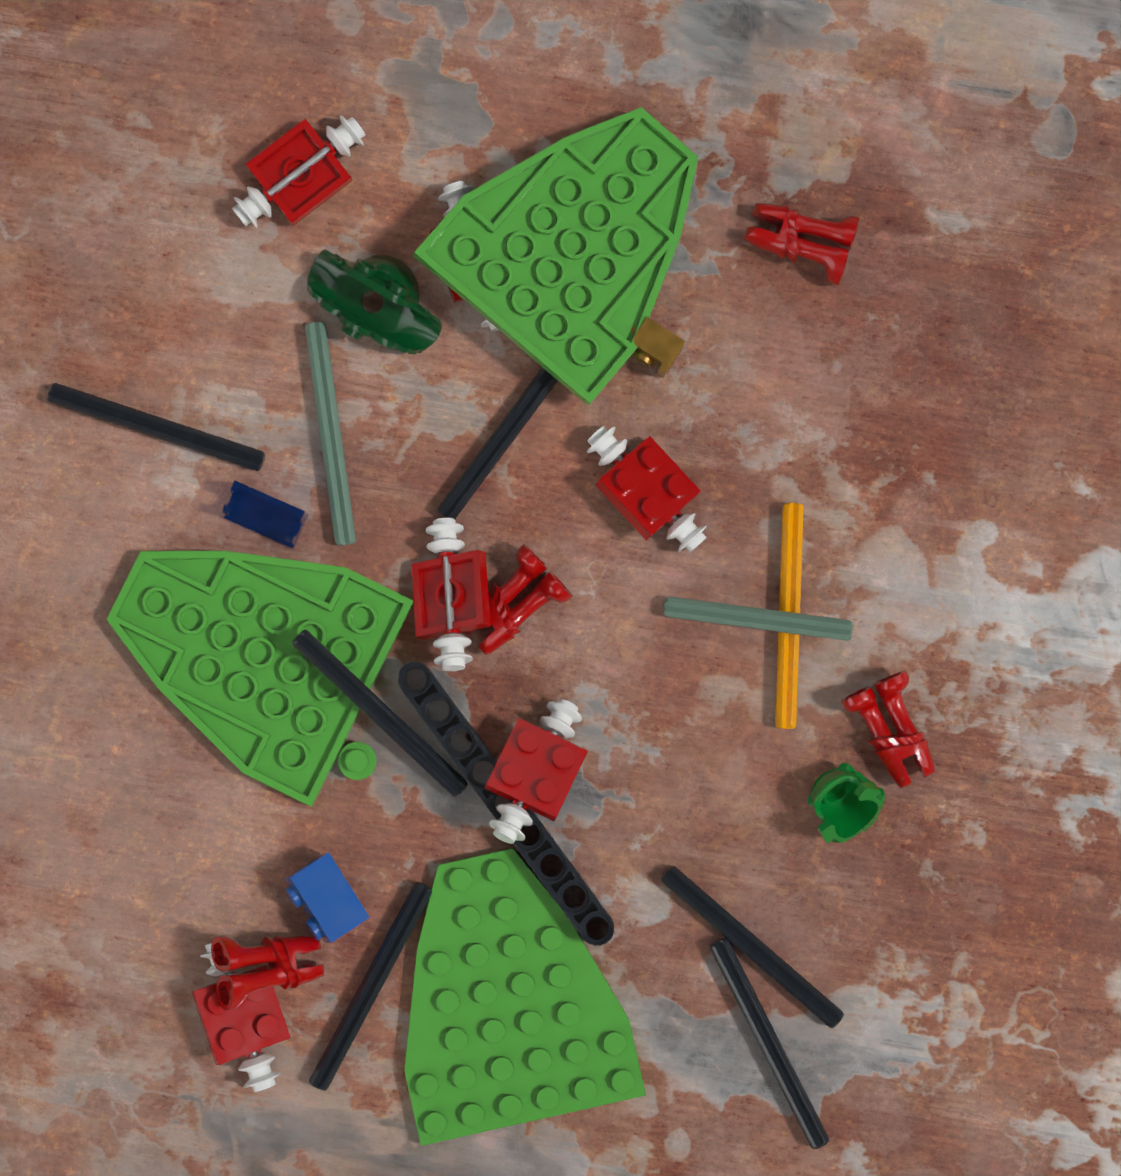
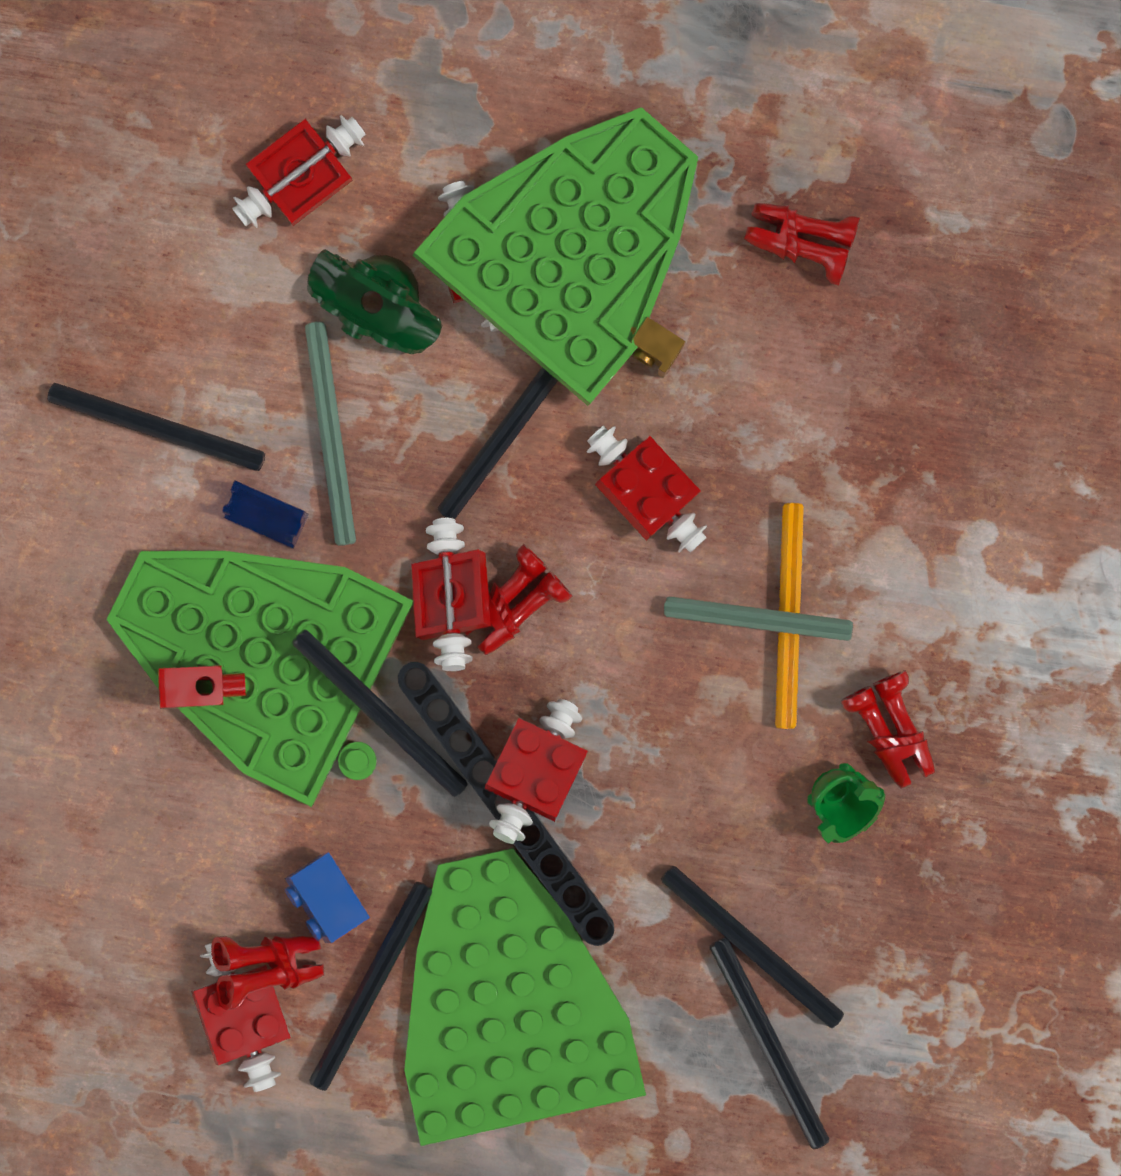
none -> red torso [158,666,246,709]

